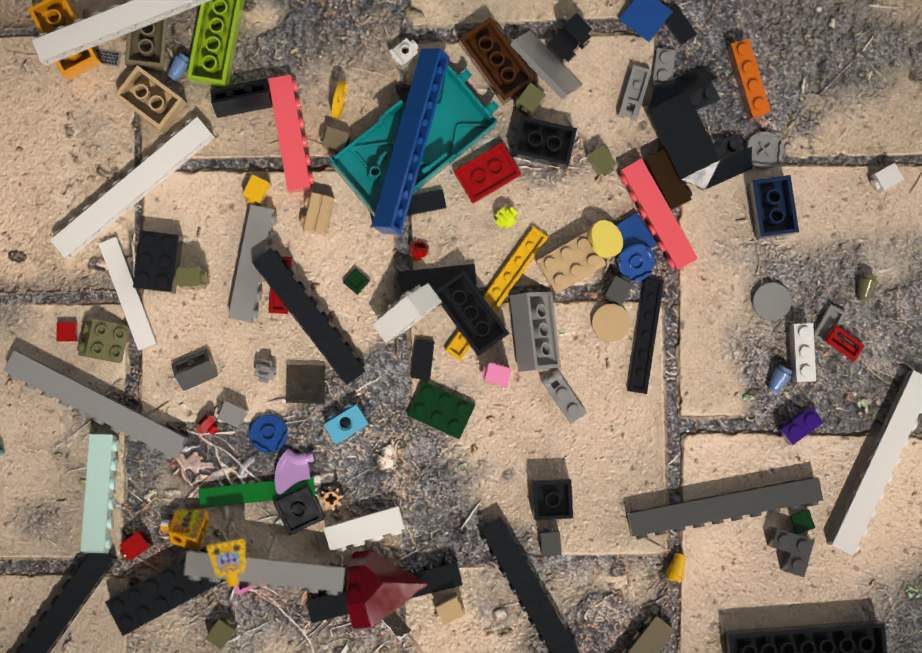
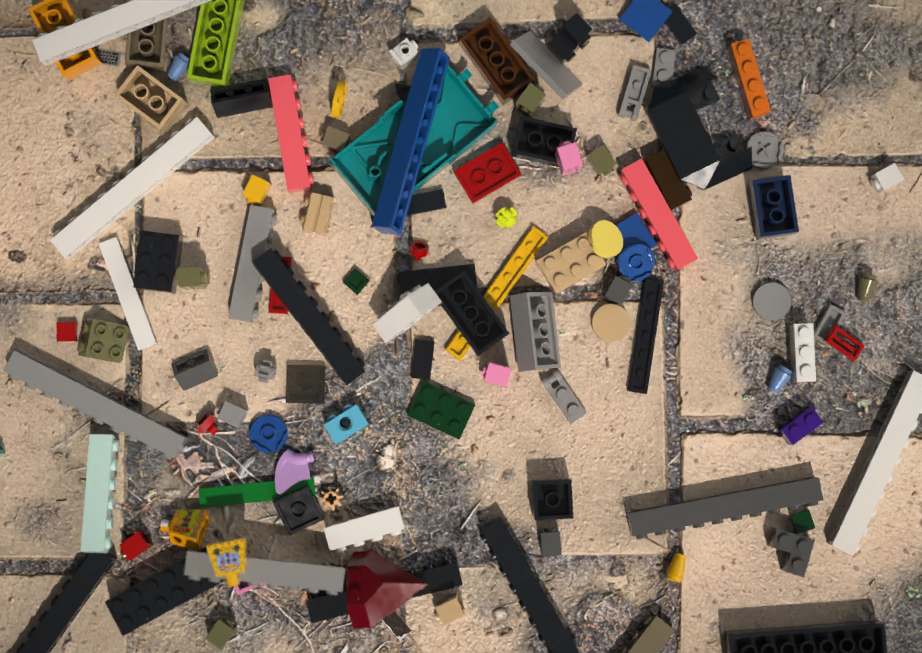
none -> bright pink brick [555,141,583,176]

